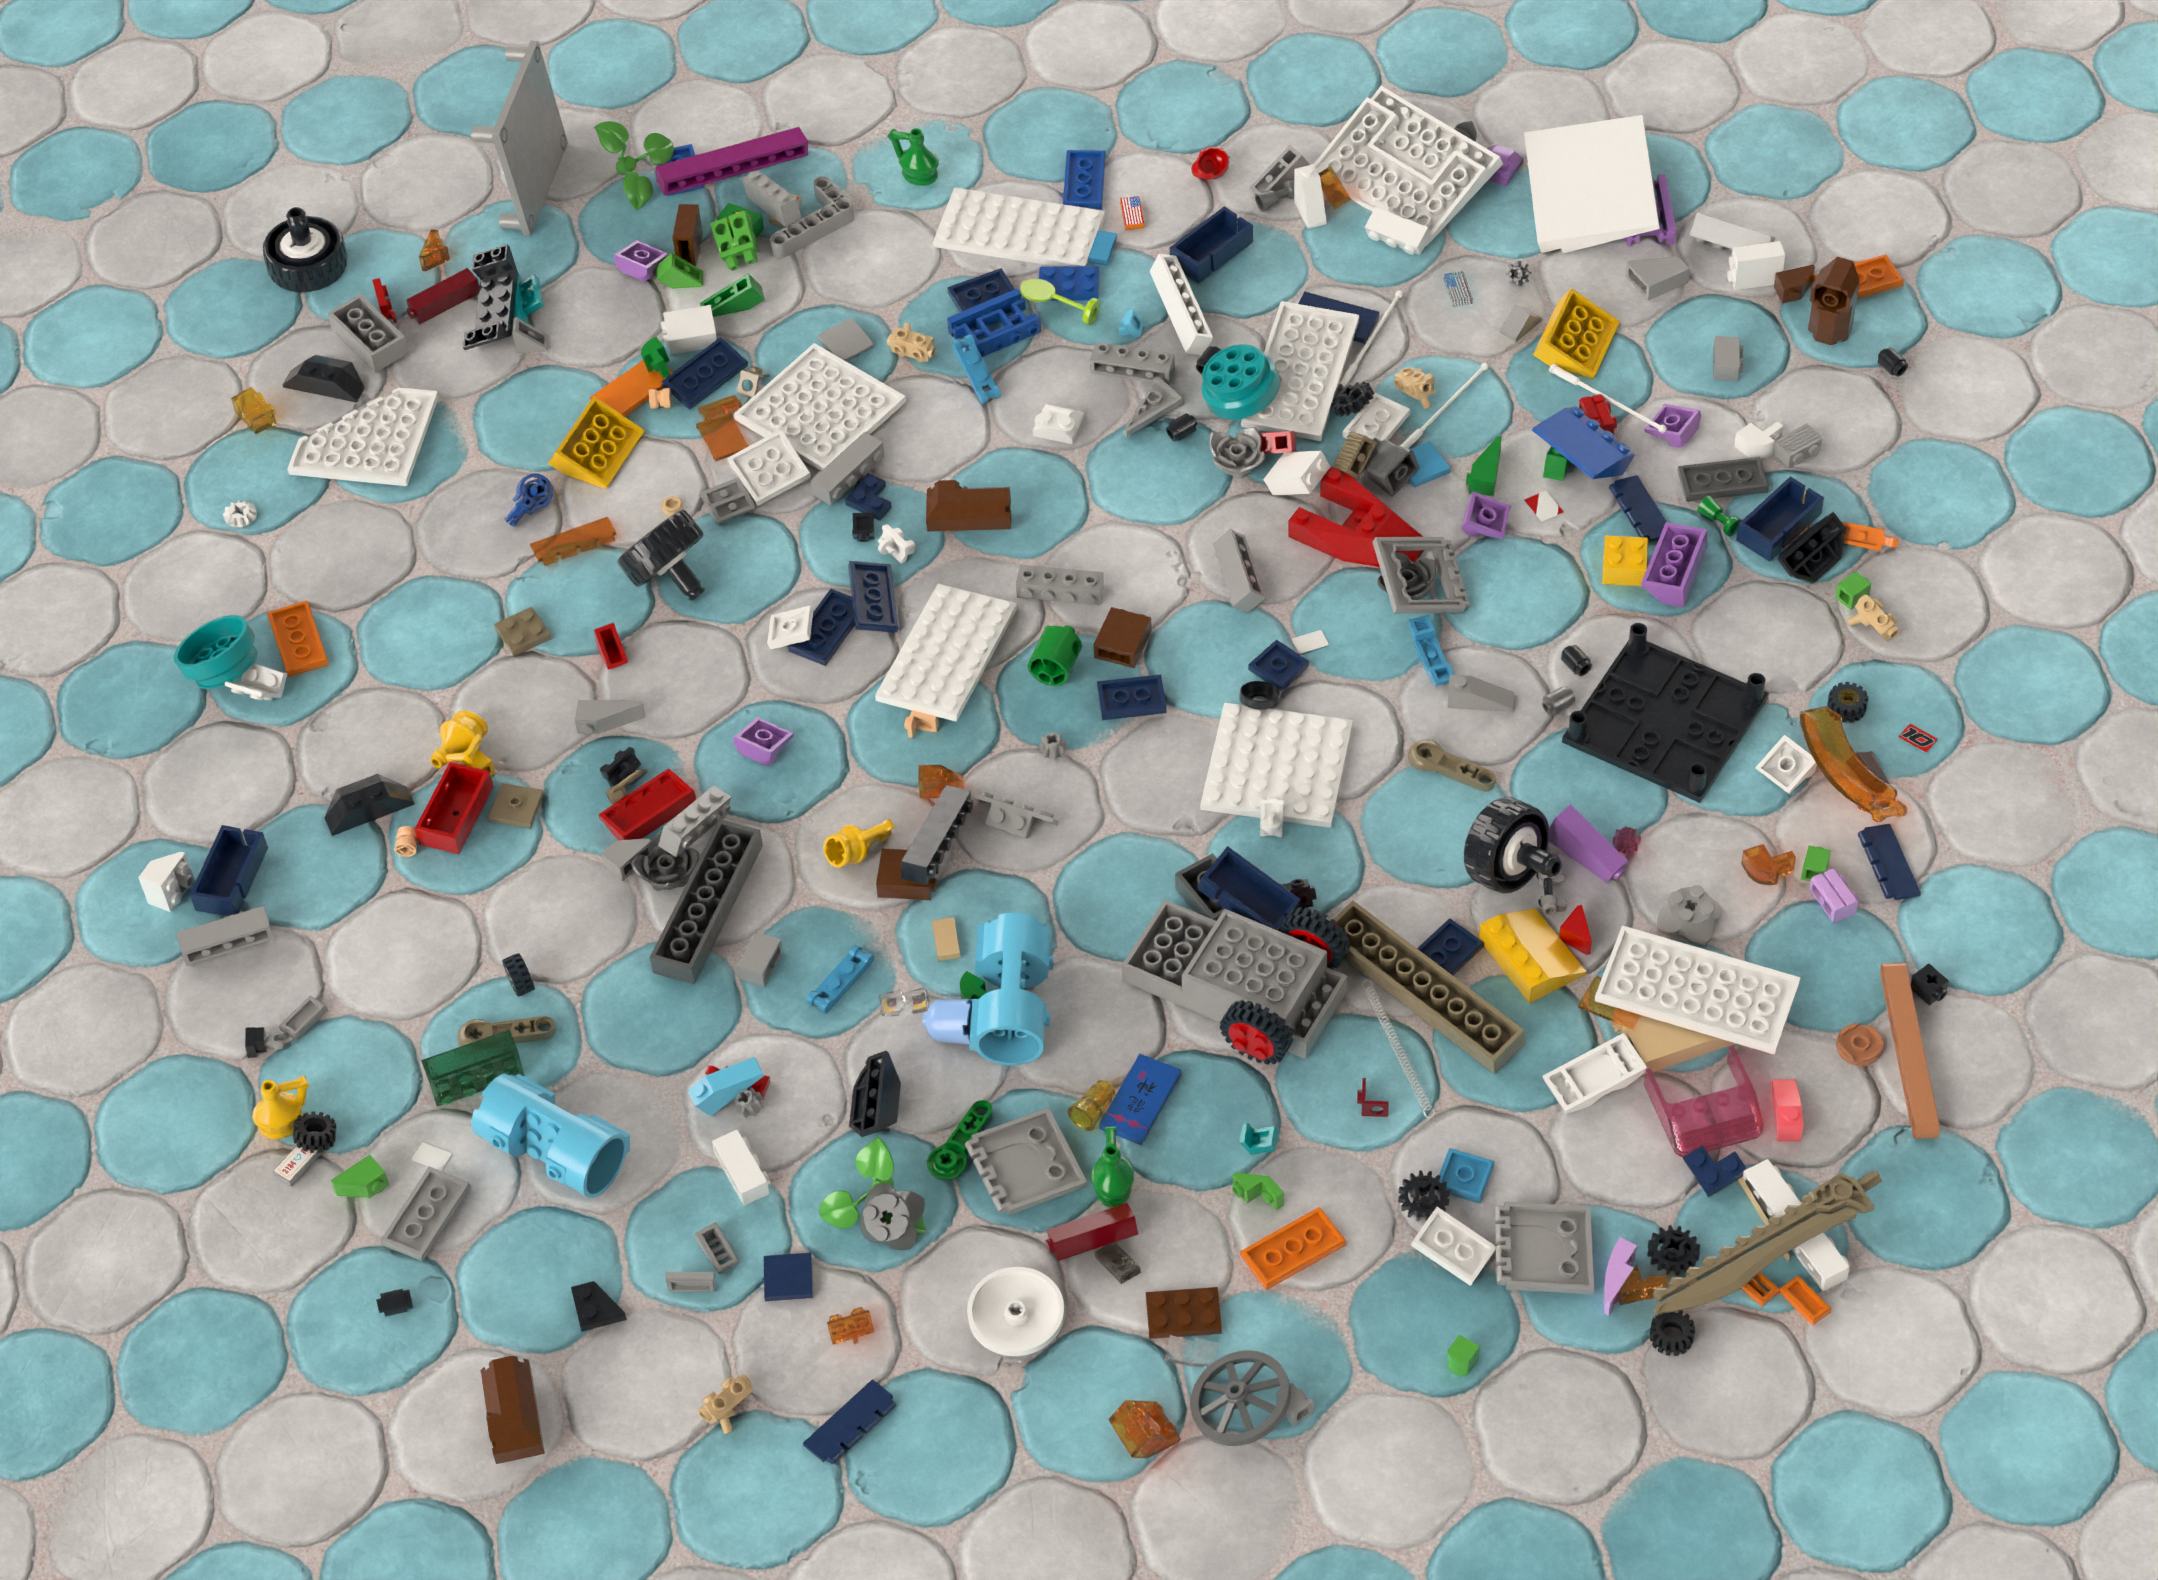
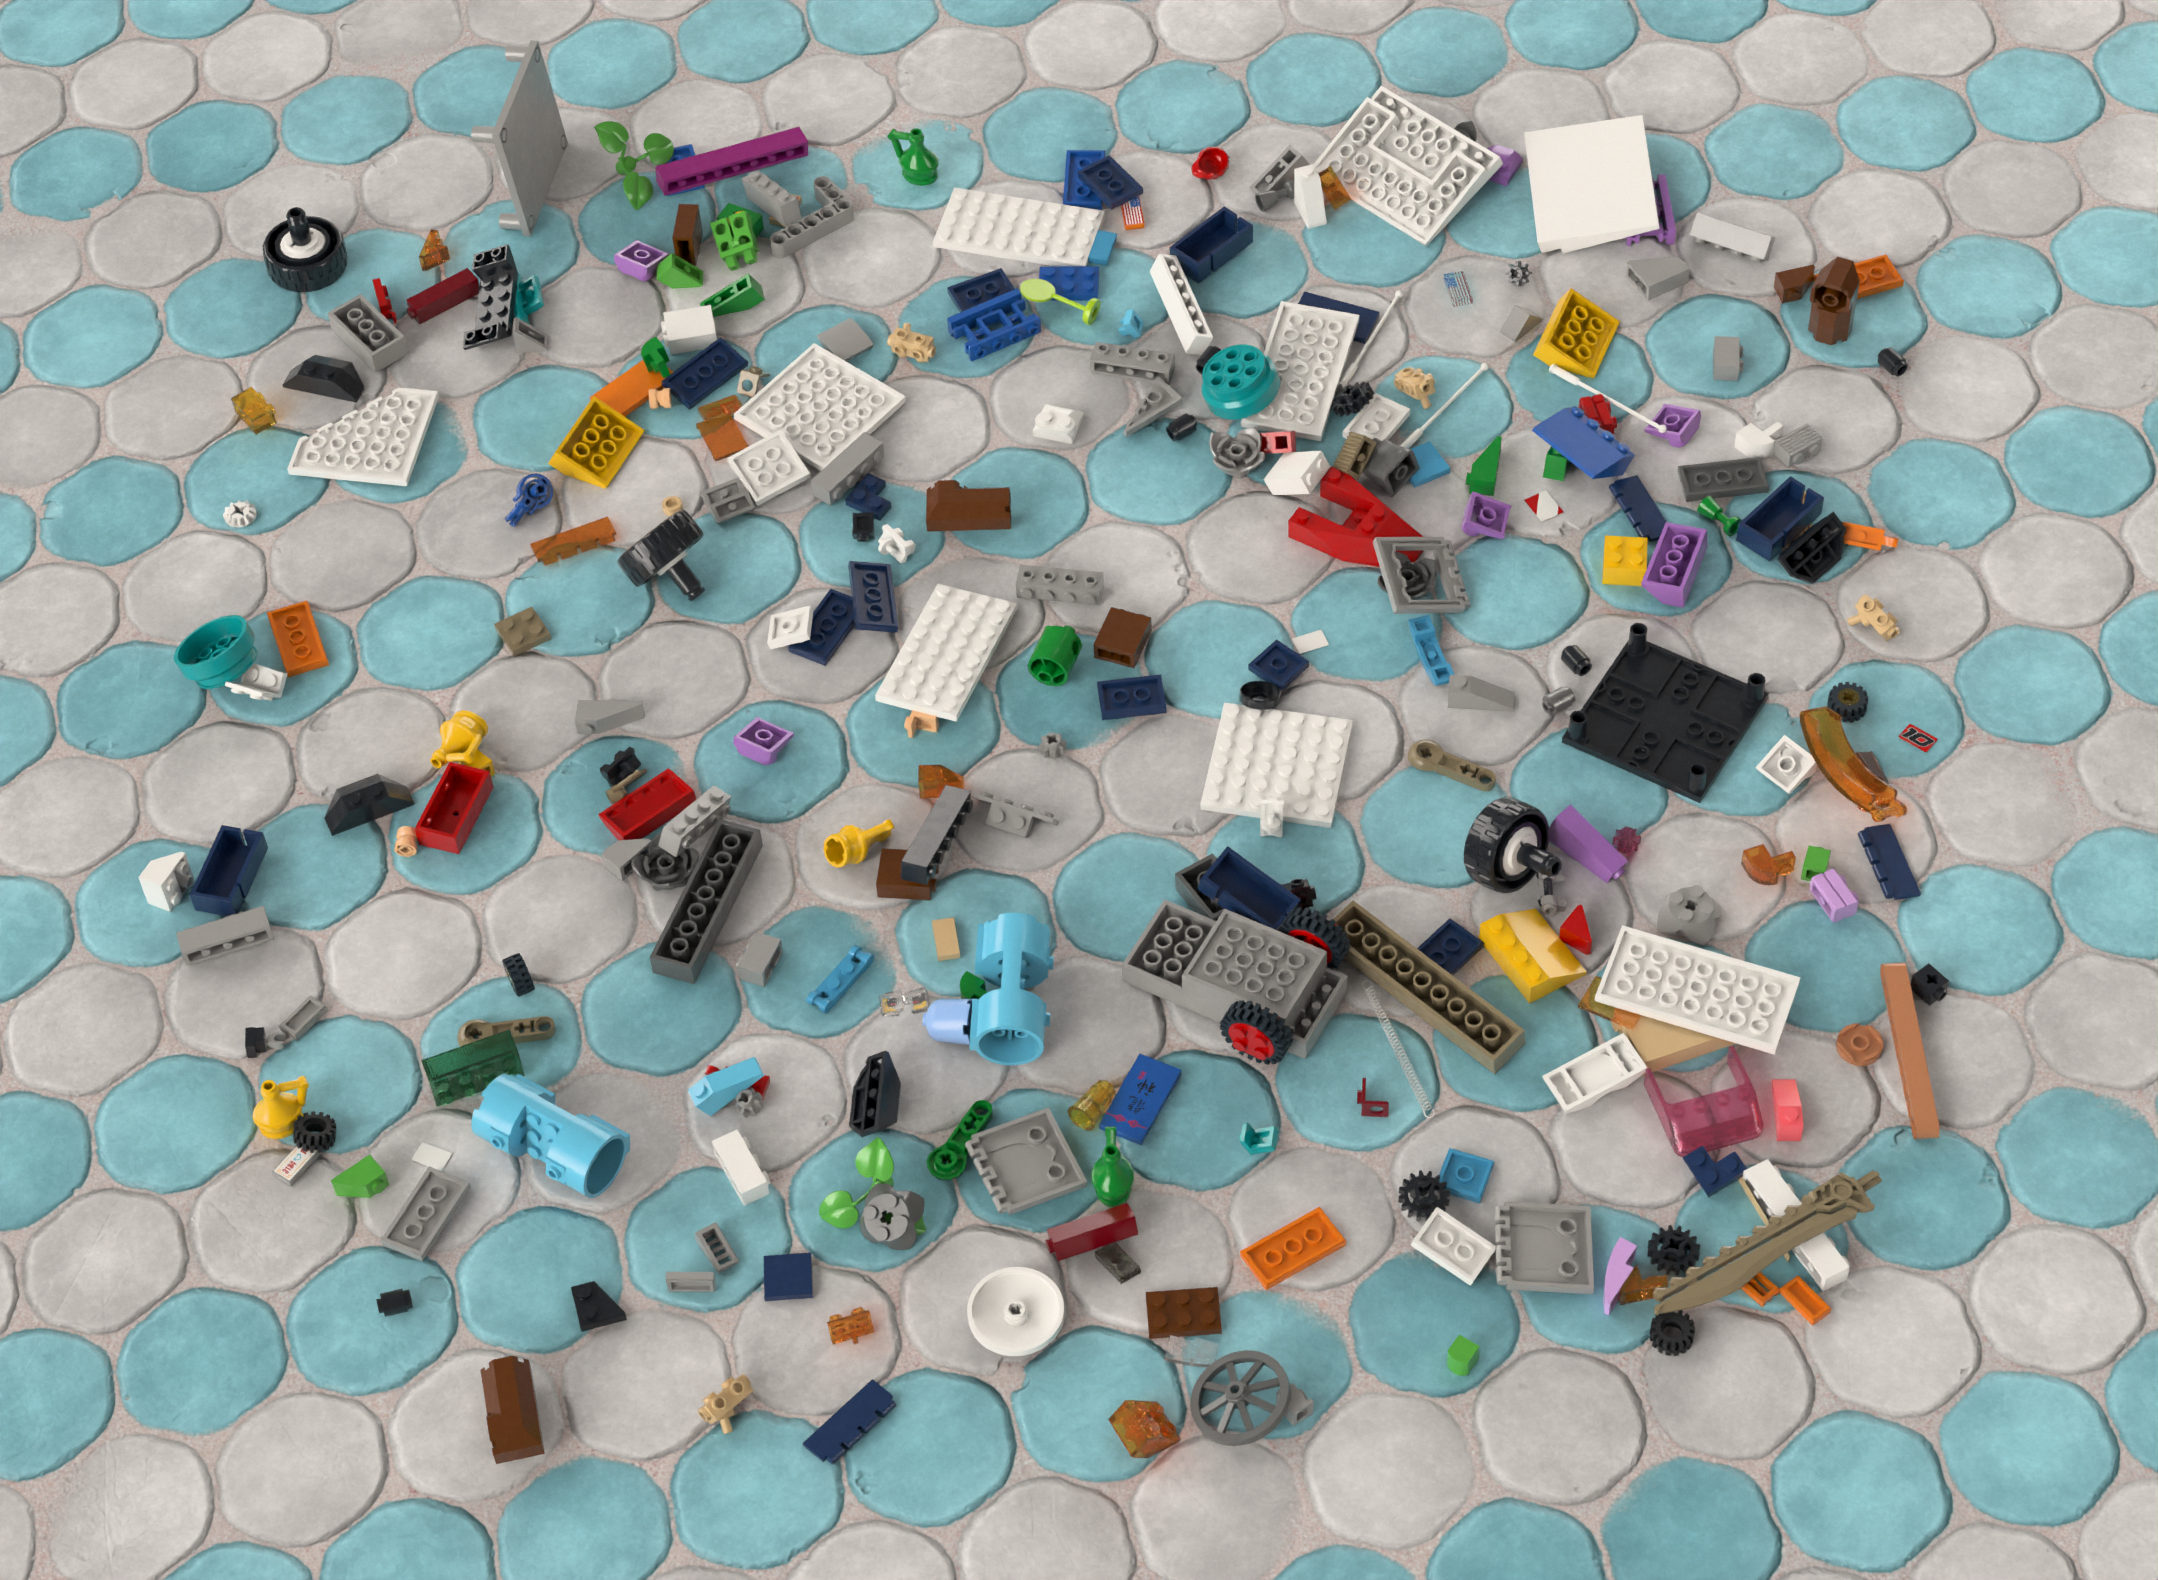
dark tan plate [488,783,544,829] -> none
red slope [593,622,628,670] -> none
dark azure plate [952,334,1001,404] -> none
light grey brick [1213,529,1265,613] -> none
bright green slope [1232,1172,1284,1210] -> none
white brick [1365,207,1431,255] -> none
white brick [1727,241,1785,290] -> none
bright green brick [1836,572,1871,610] -> none
none -> dark blue plate [1078,155,1143,210]

